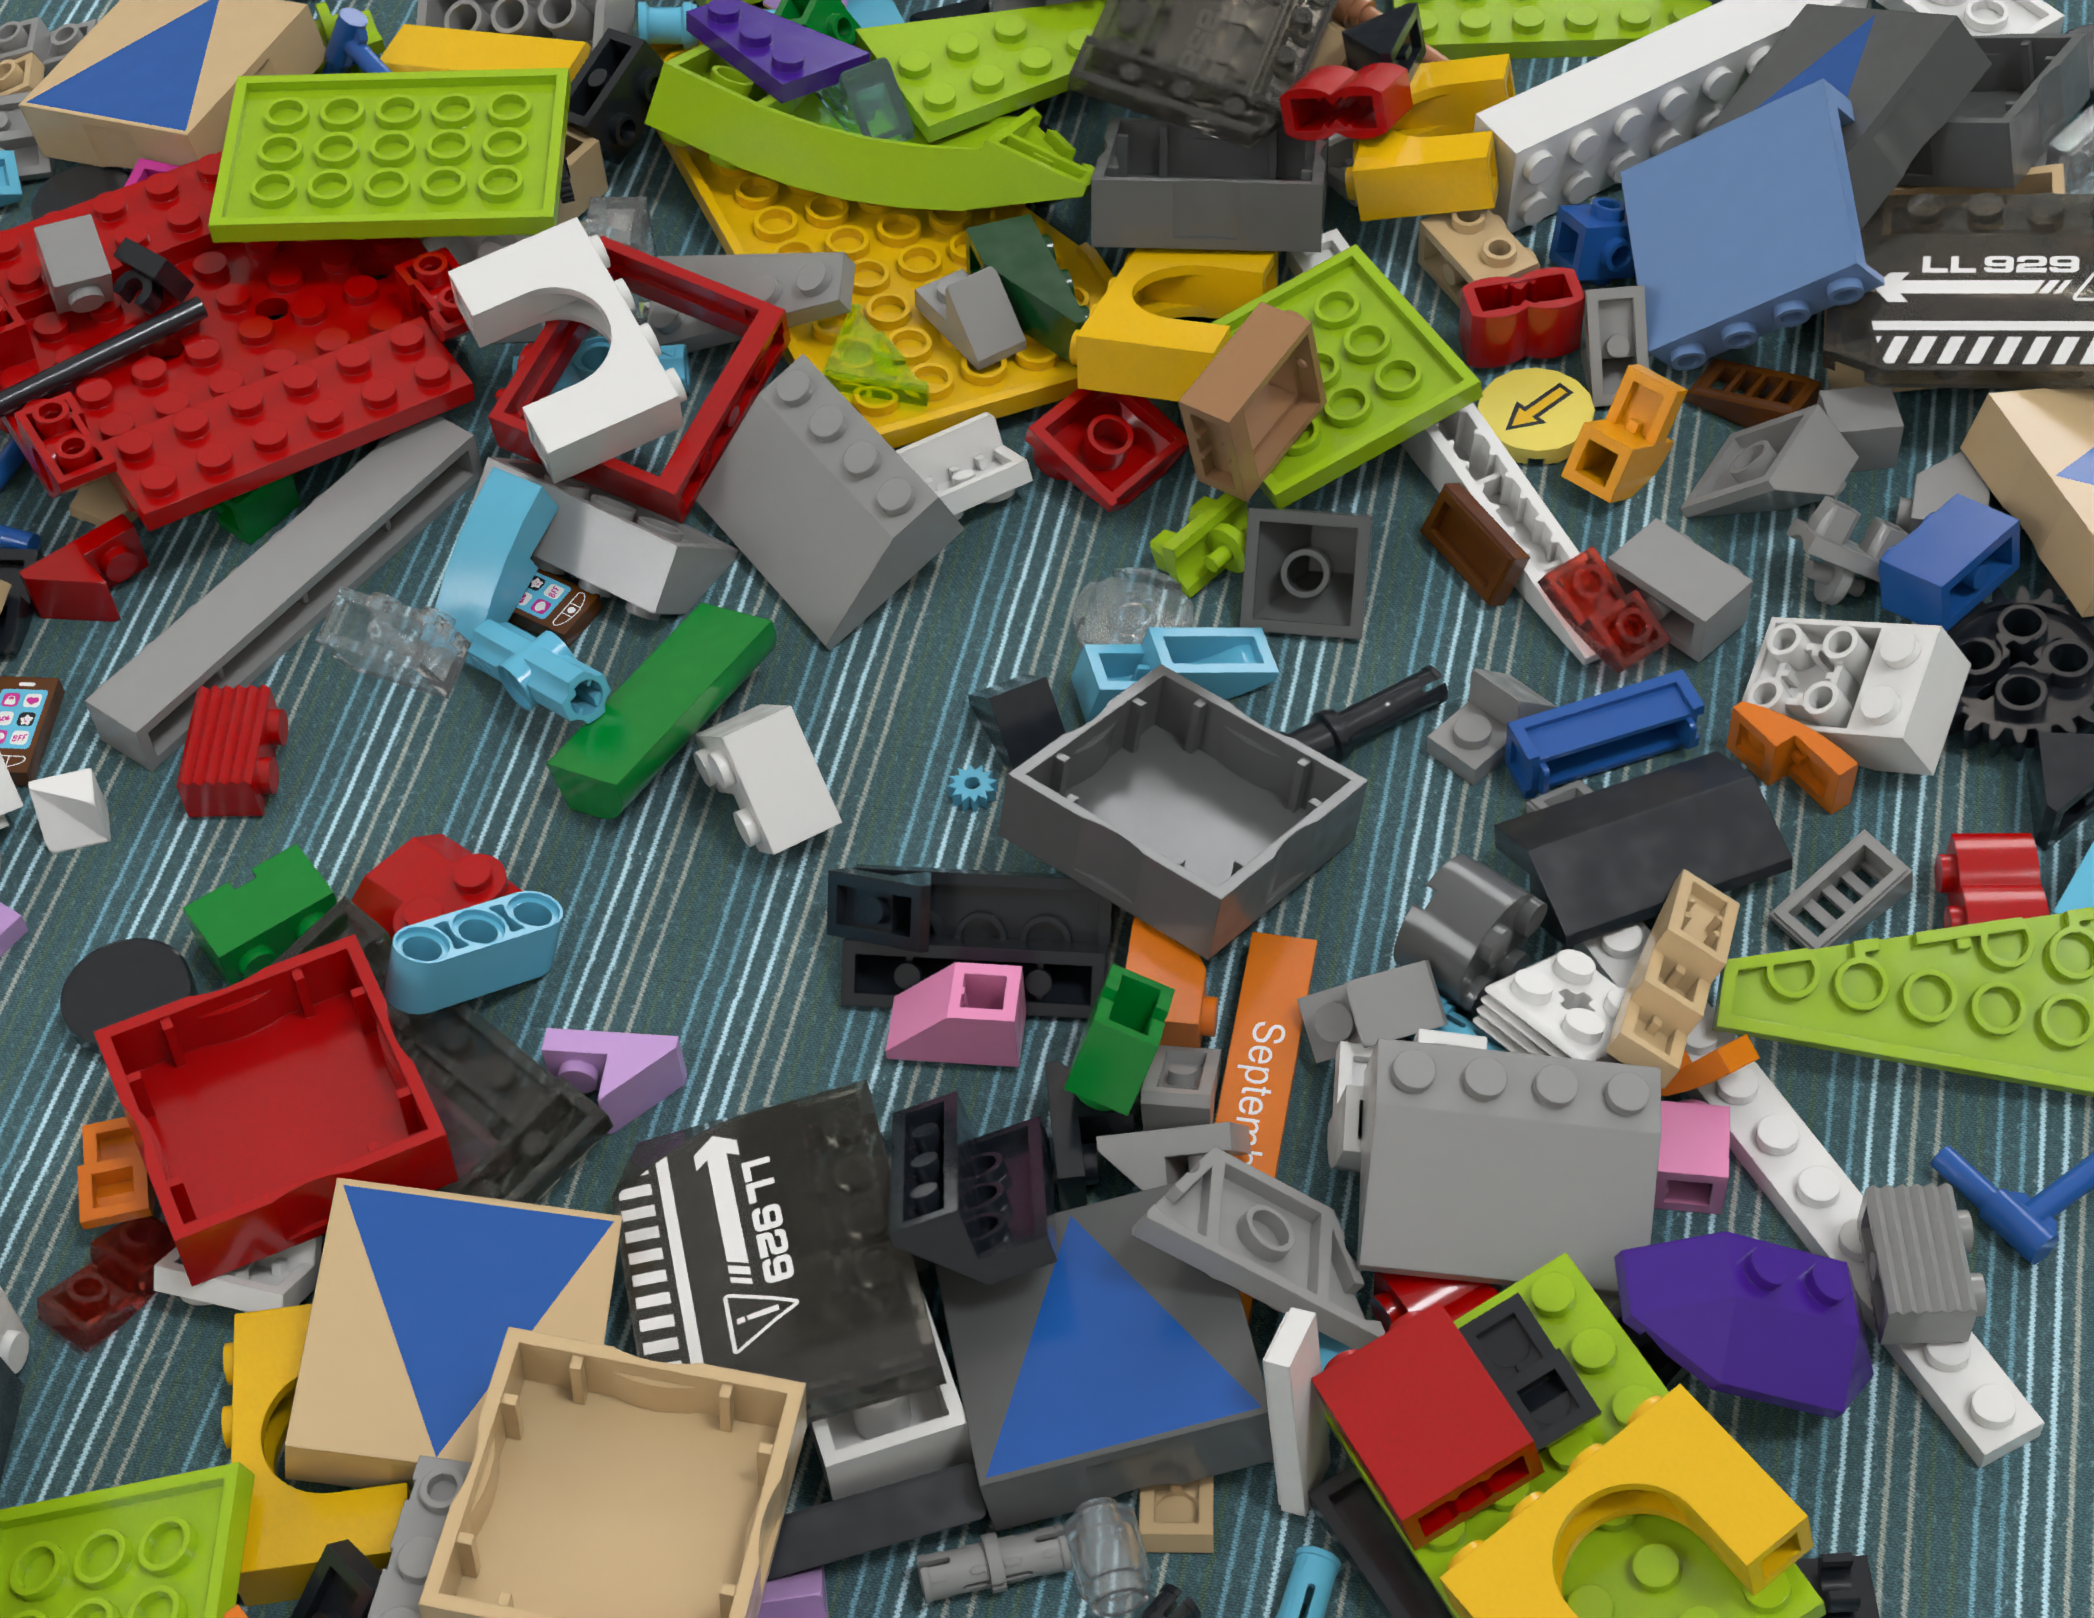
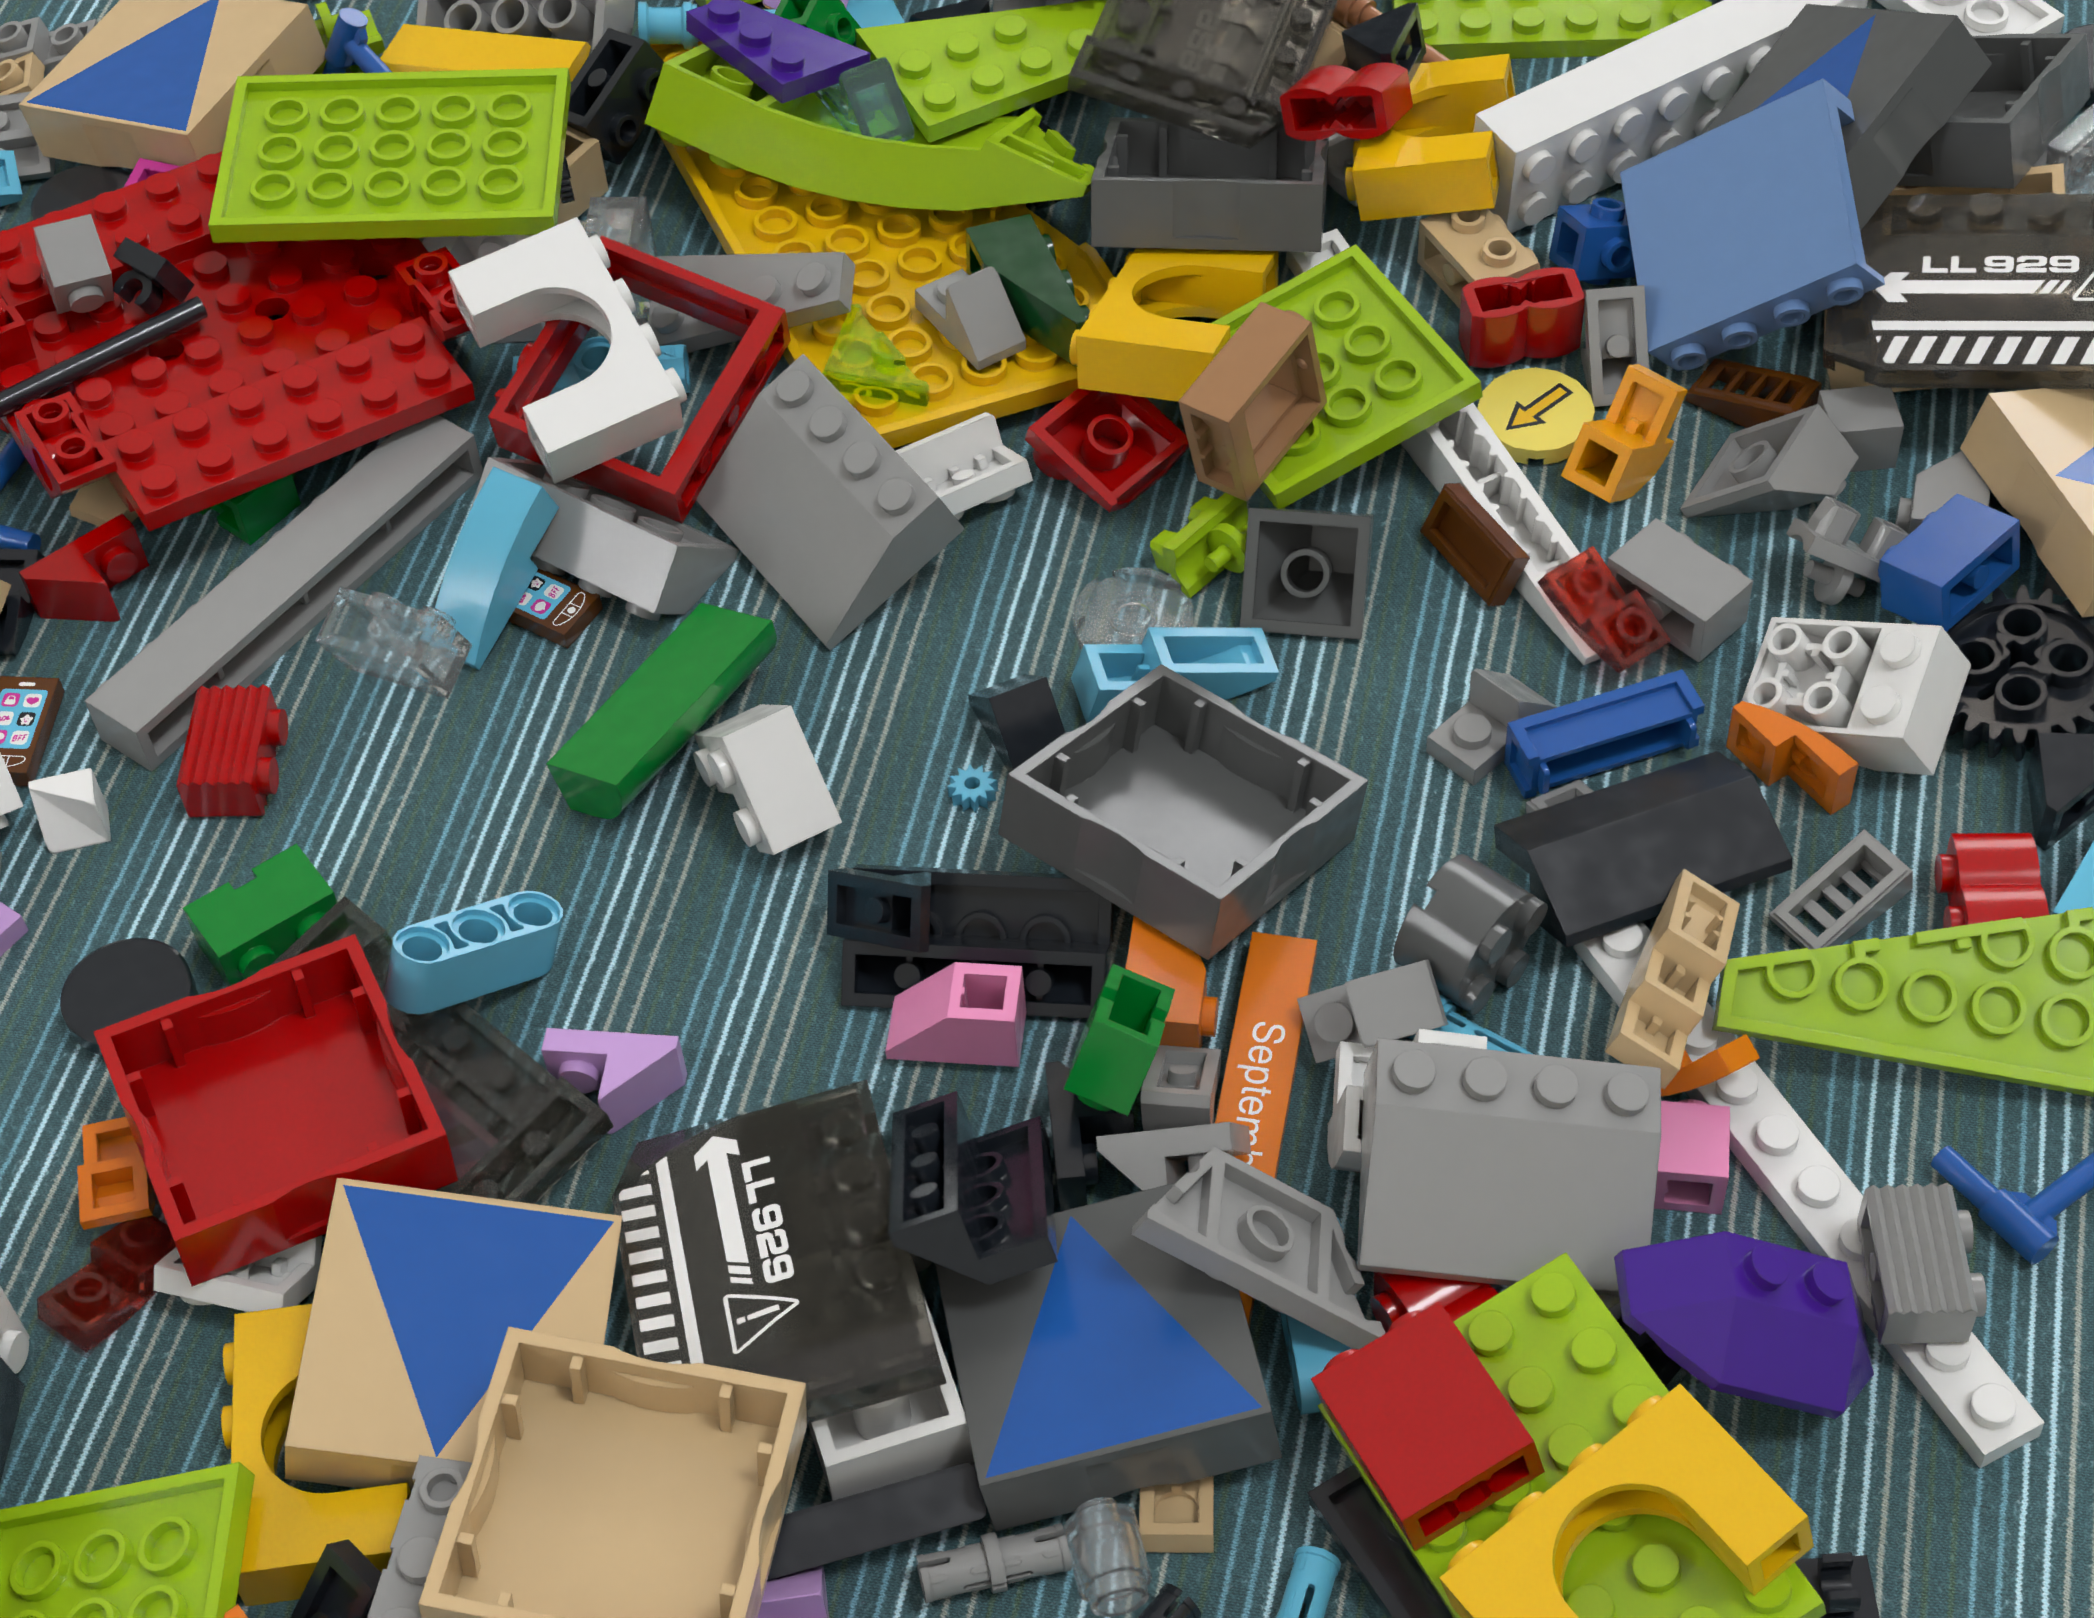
red slope [346,833,522,952] -> none
medium azure piece [467,619,611,724] -> none
white tile [1262,1307,1331,1517] -> none
black pin [1277,665,1448,764] -> none
black slope [1459,1293,1601,1453] -> none
white brick [1473,949,1627,1064] -> none

